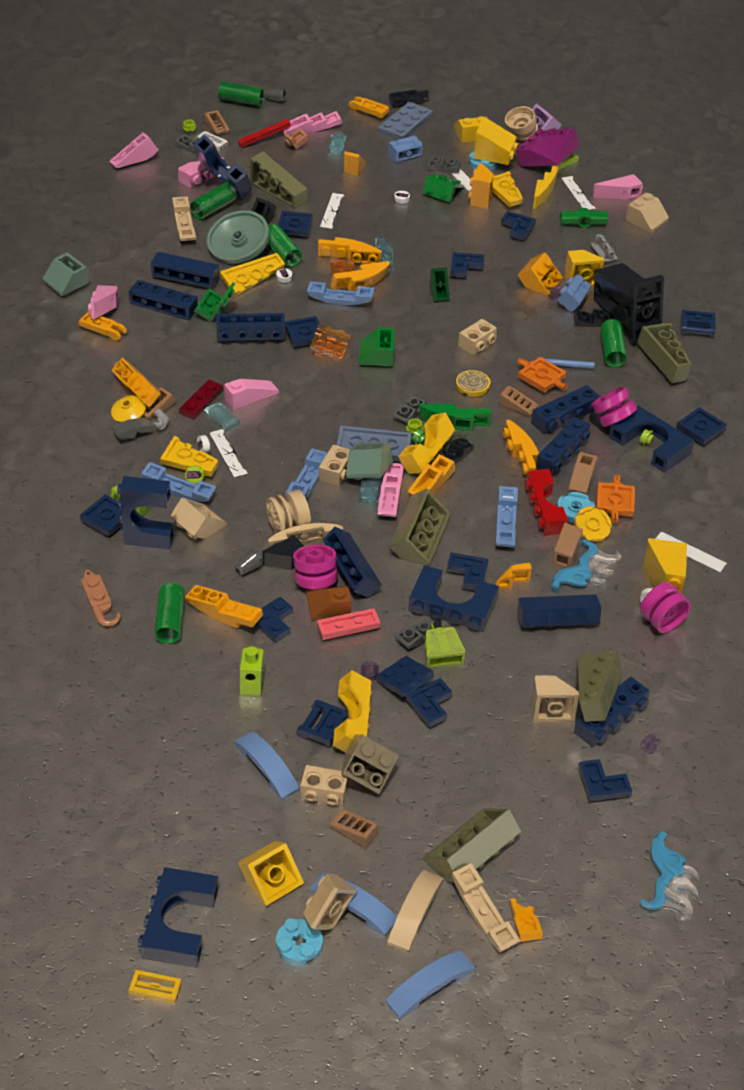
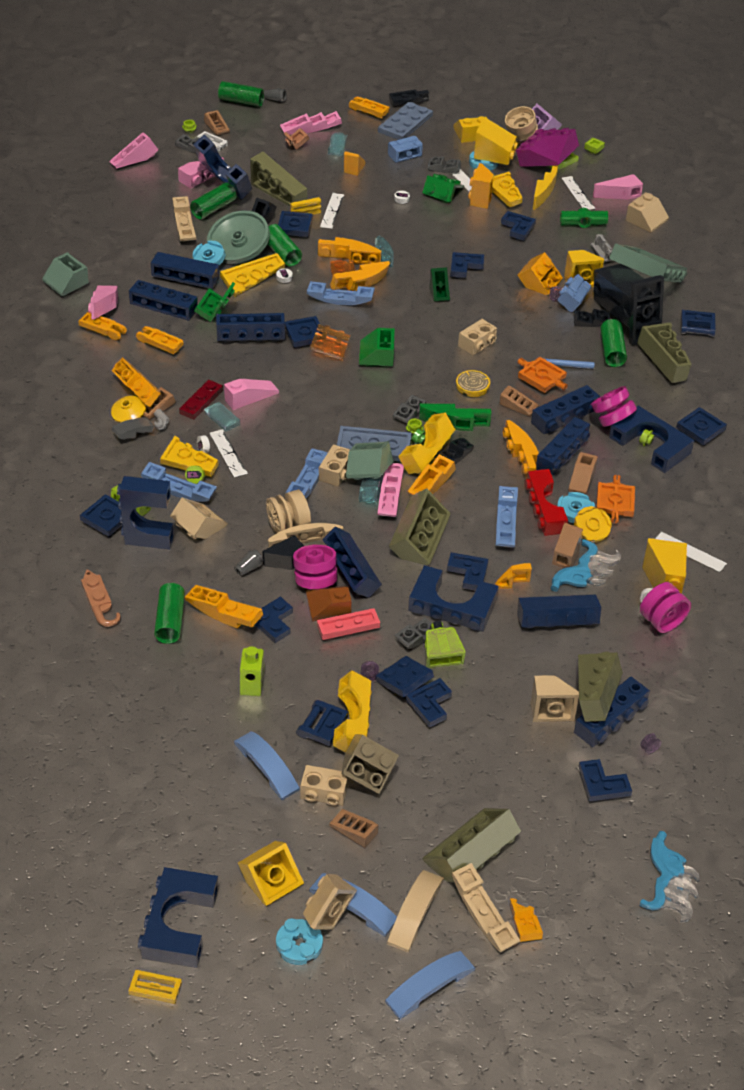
red axle [238,119,291,148] -> none
none -> light orange hinge [136,326,184,354]
none -> medium azure plate [193,241,226,265]
none -> yellow tile [290,197,321,215]
none -> lime plate [584,138,605,154]
none -> sand green window [609,243,687,283]

